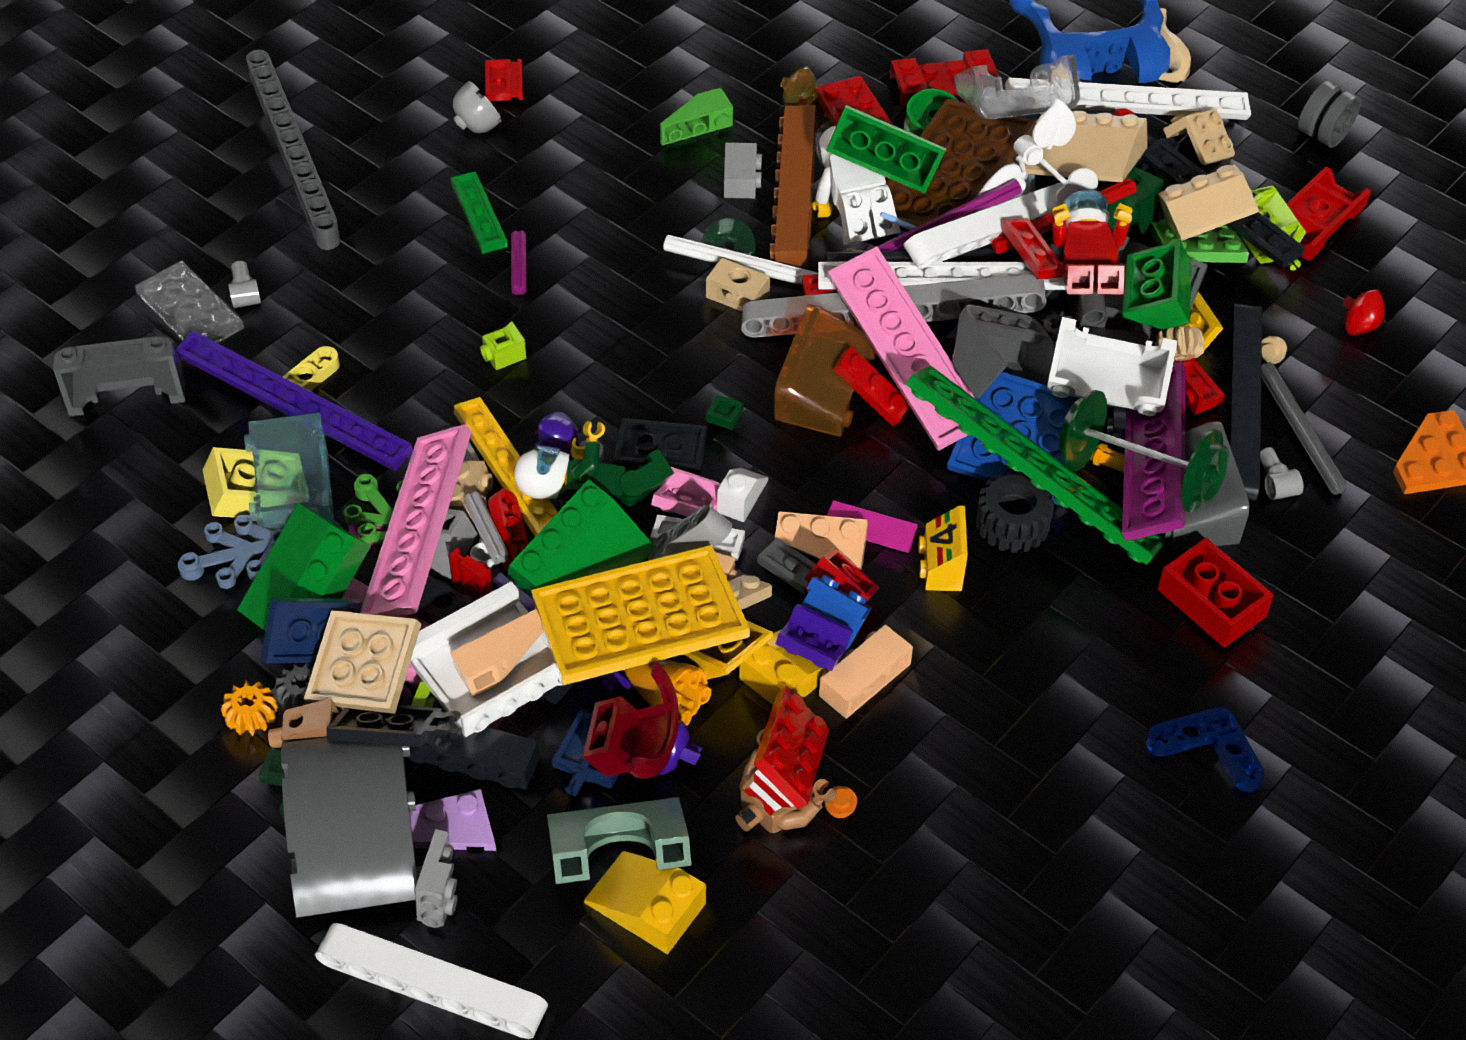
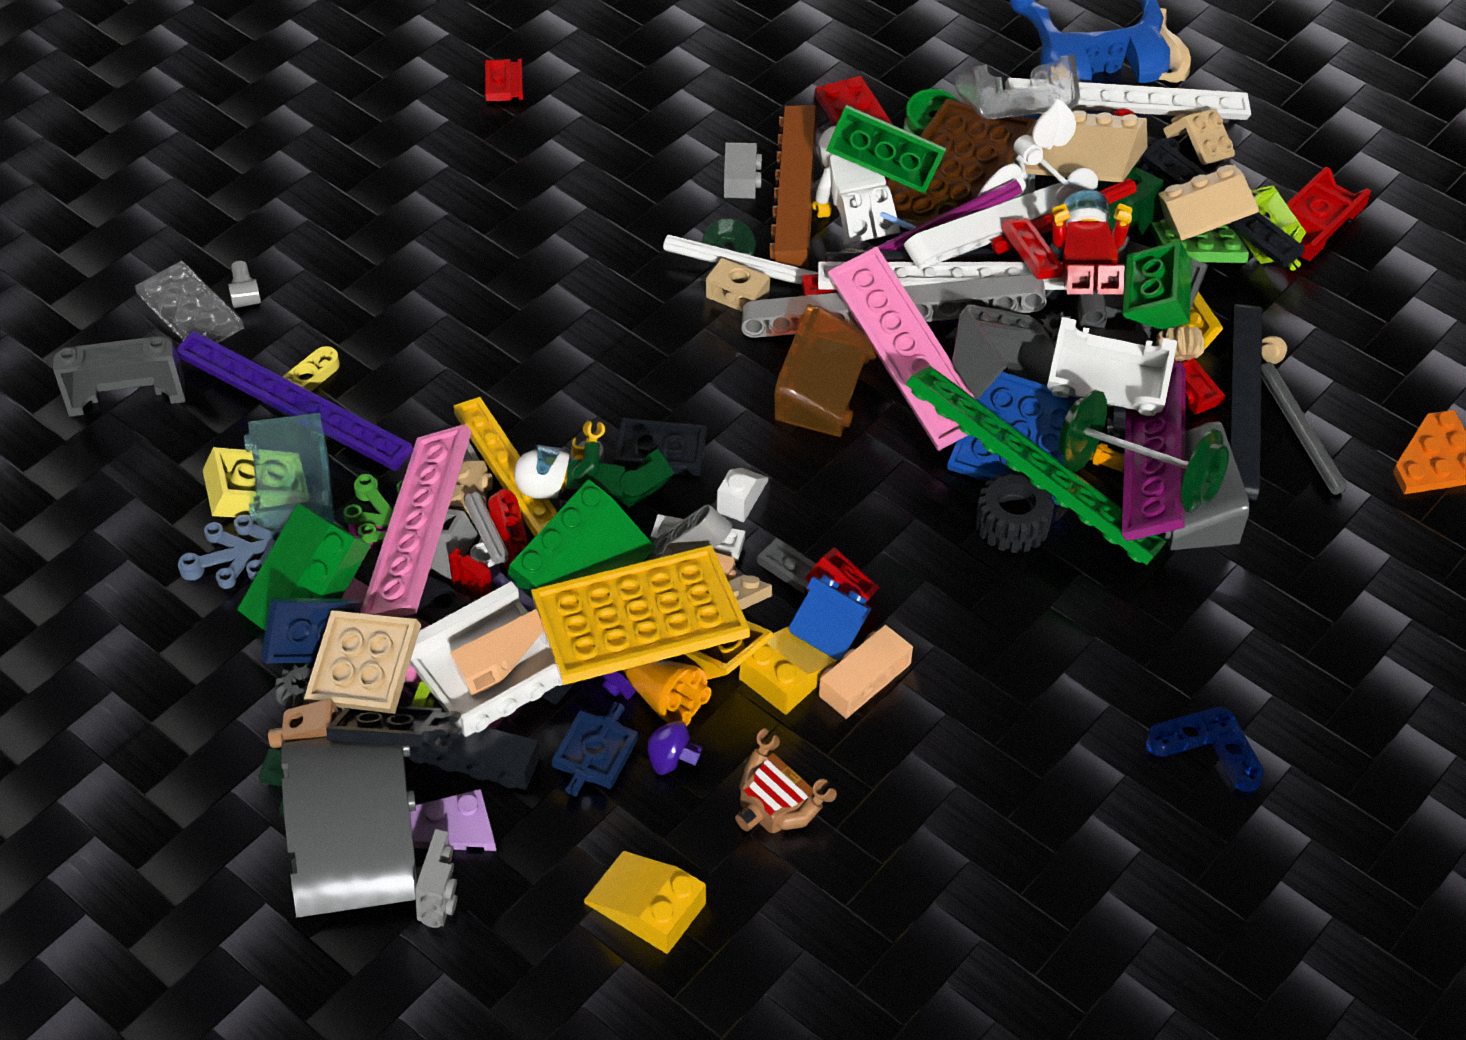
light orange gear [221,681,278,736] -> none
dark grey beam [246,50,340,250] -> none
white beam [315,923,548,1039] -> none
green tile [451,171,508,254] -> none
light grey cylinder [453,81,502,133] -> none
lime window [480,322,526,370] -> none
magenta axle [511,230,526,295] -> none
dark purple piece [535,412,580,457] -> none
sand green arch [547,797,691,884] -> none
dark red piece [582,661,679,779] -> none
bright pink bracket [651,467,721,517] -> none
bright green slope [660,88,733,145] -> none
dark green plate [706,394,744,430] -> none
red plate [753,686,829,810] -> none
light nougat wing [775,512,868,571] -> none
dark purple bracket [775,604,853,671] -> none
clear yellow piece [780,66,818,106] -> none
orange plate [824,786,857,818] -> none
dark pink tile [827,500,918,553] -> none
red plate [833,346,909,426] -> none
red piece [890,49,1001,109] -> none
yellow slope [918,506,968,591] -> none
red brick [1157,538,1274,648] -> none
light grey pin [1260,447,1303,500] -> none
dark grey wheel [1298,80,1362,148] -> none
red piece [1342,289,1385,335] -> none

